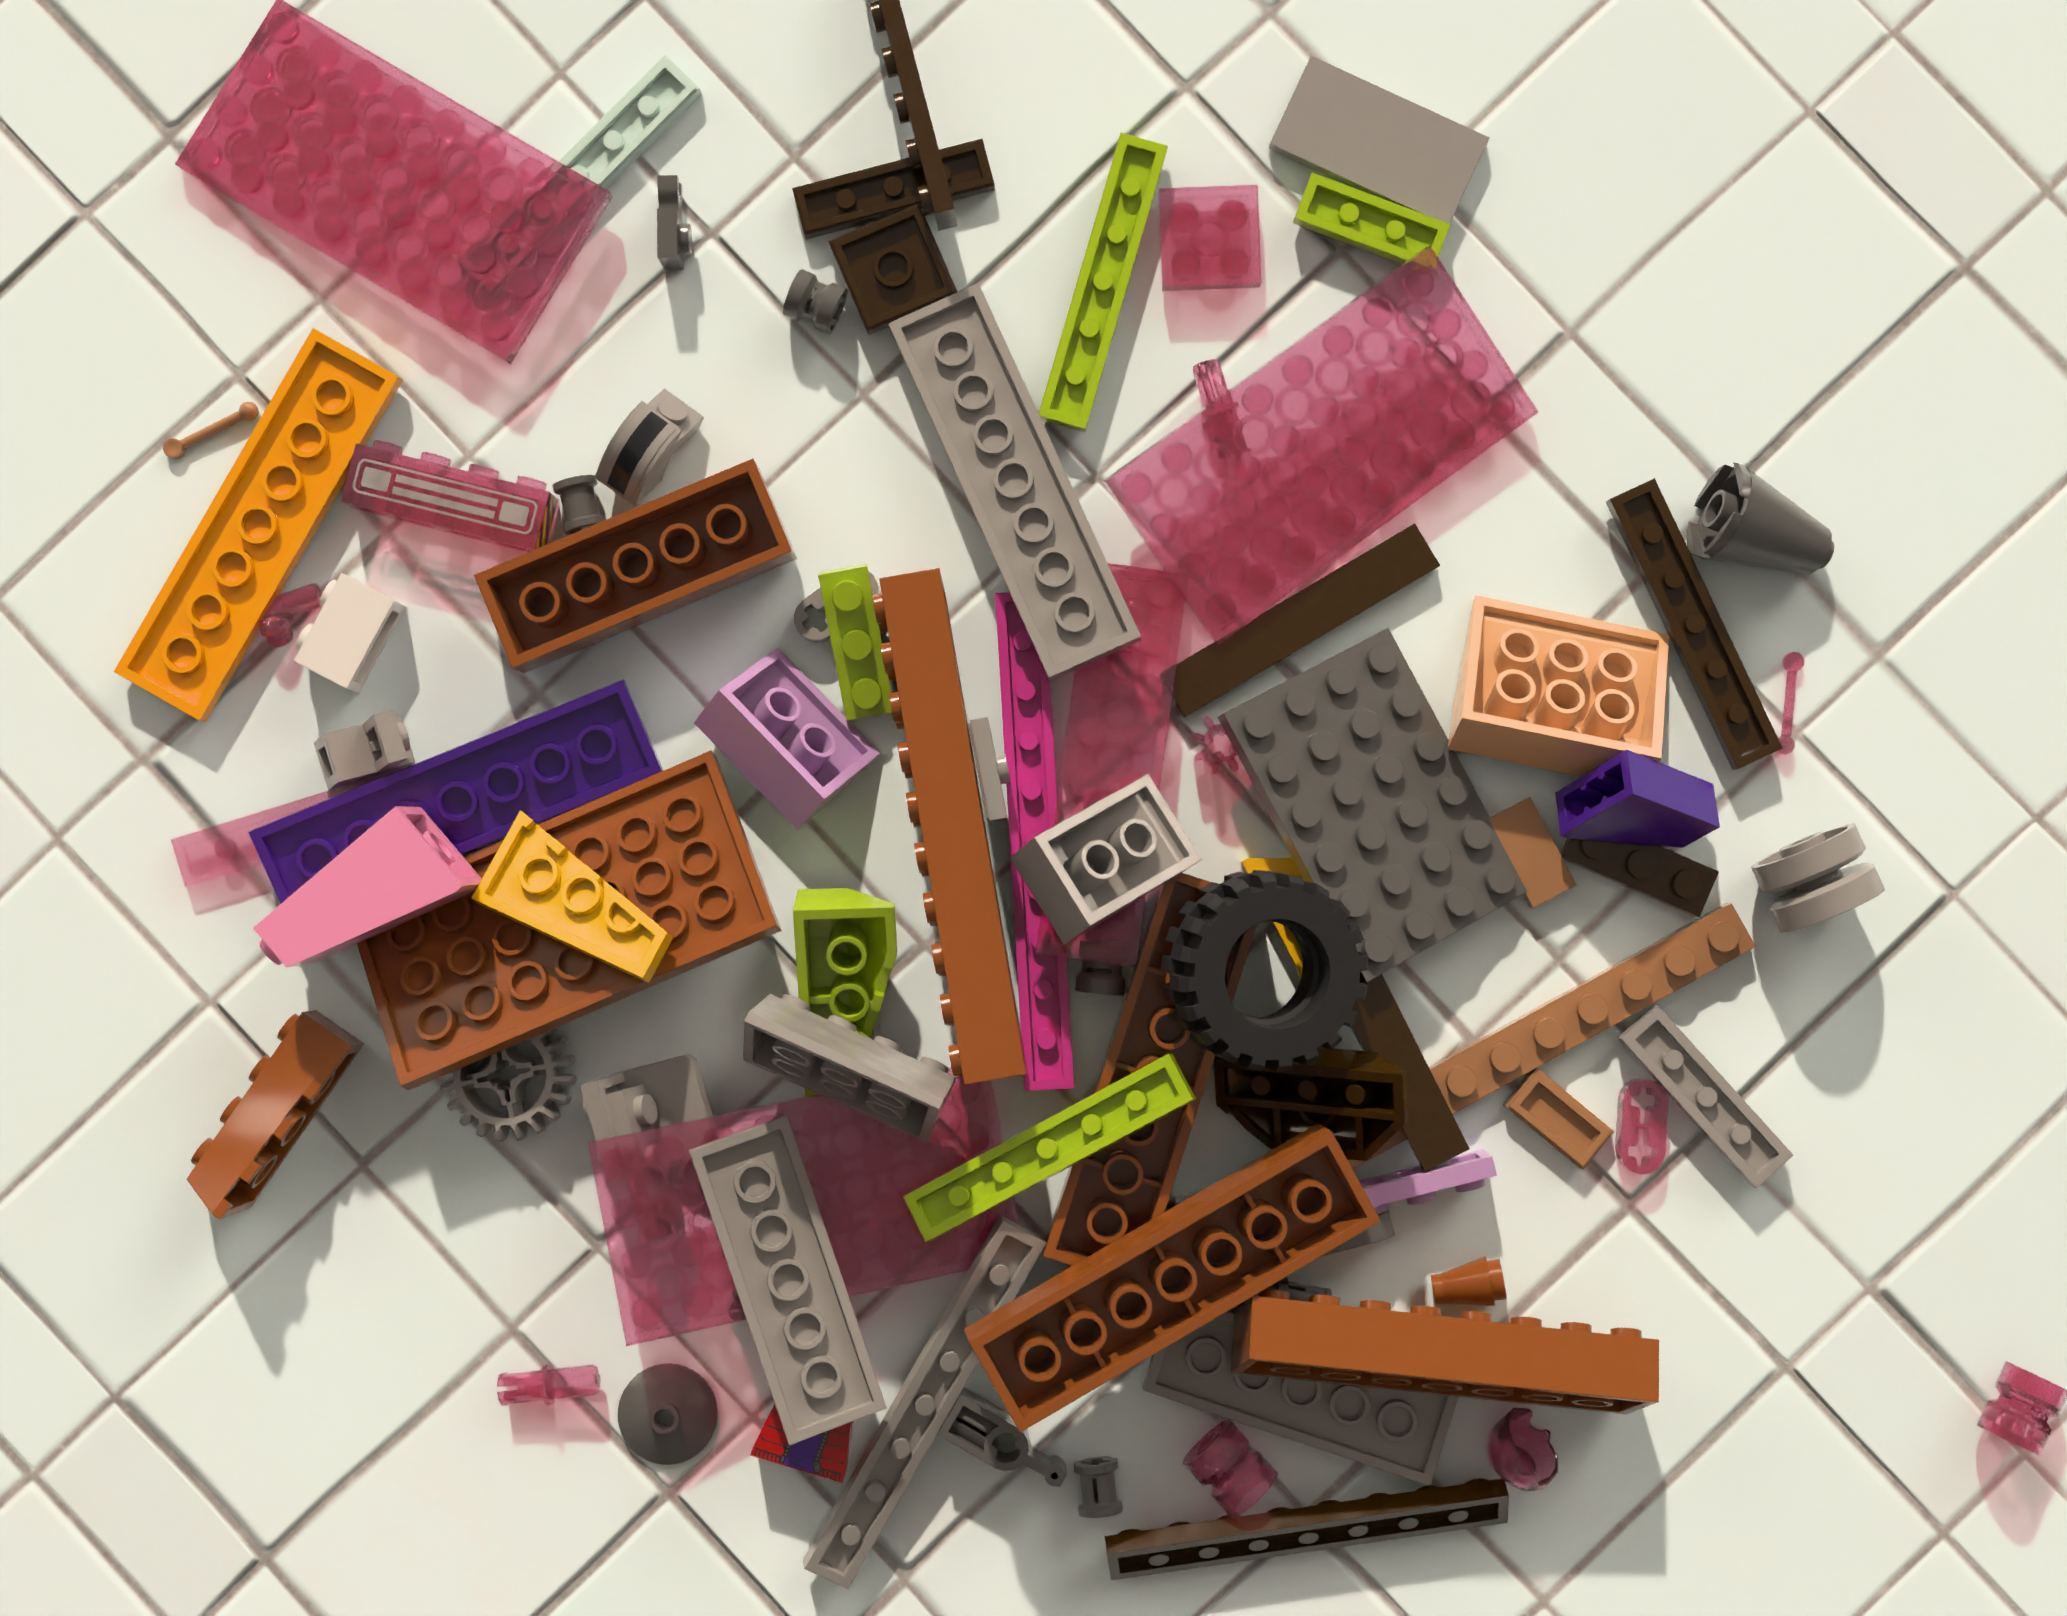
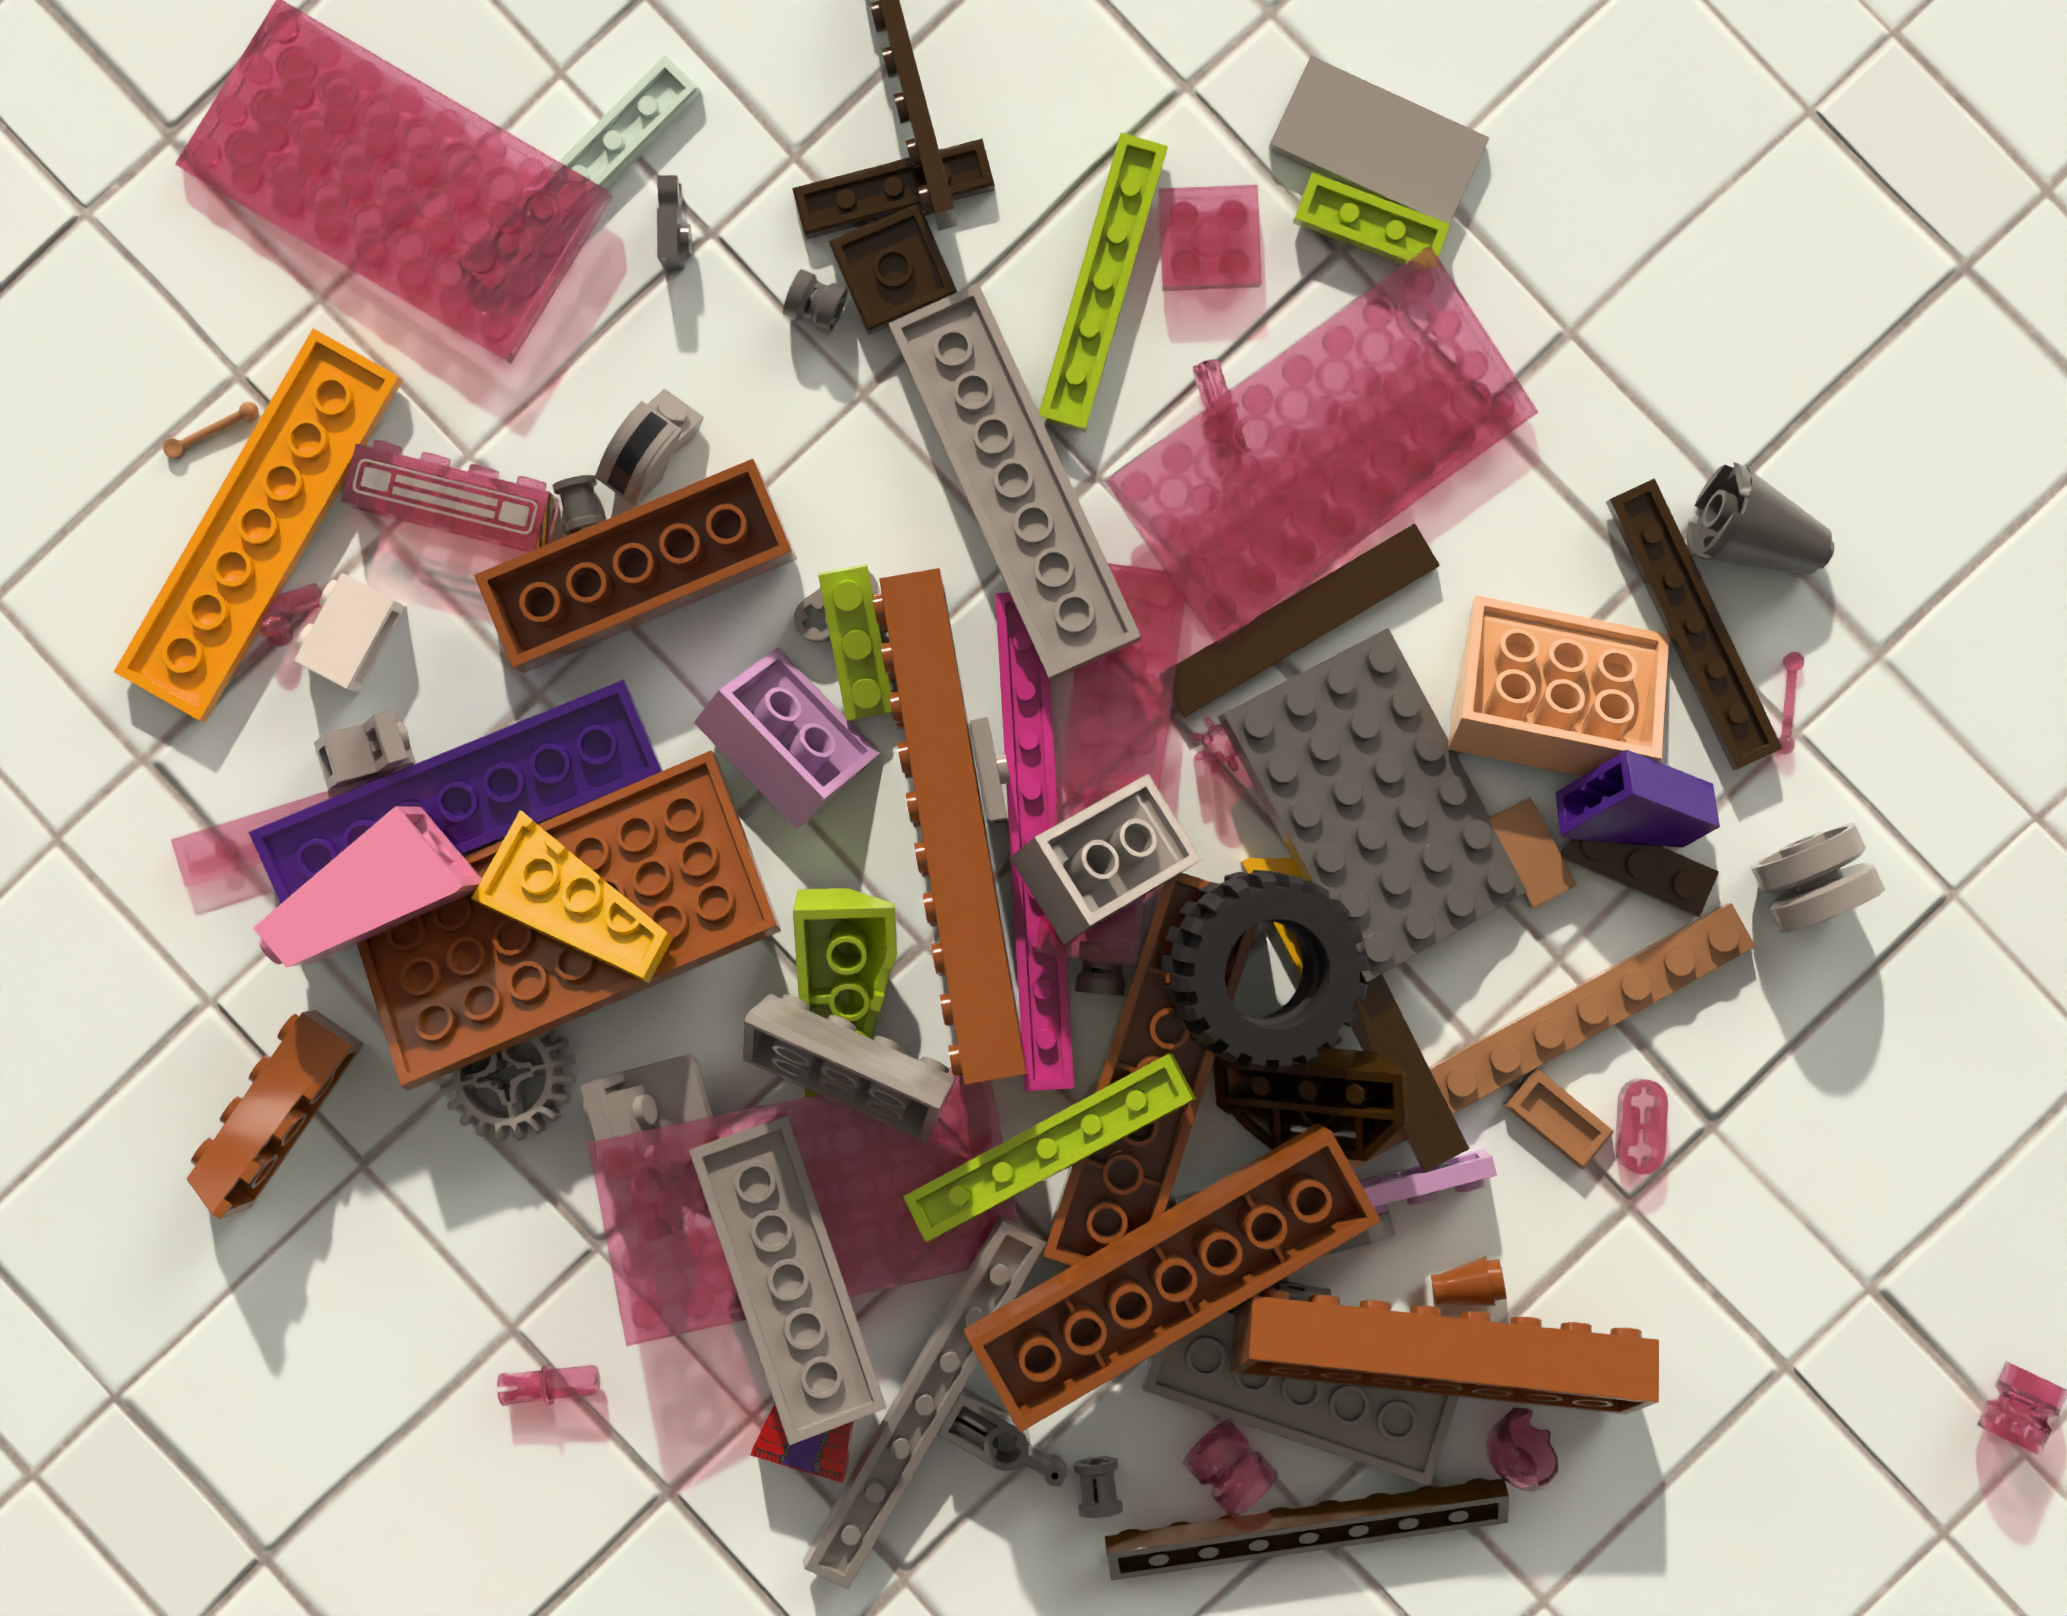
dark grey dish [618,1363,718,1465] -> none
light grey plate [1617,1005,1793,1189] -> none

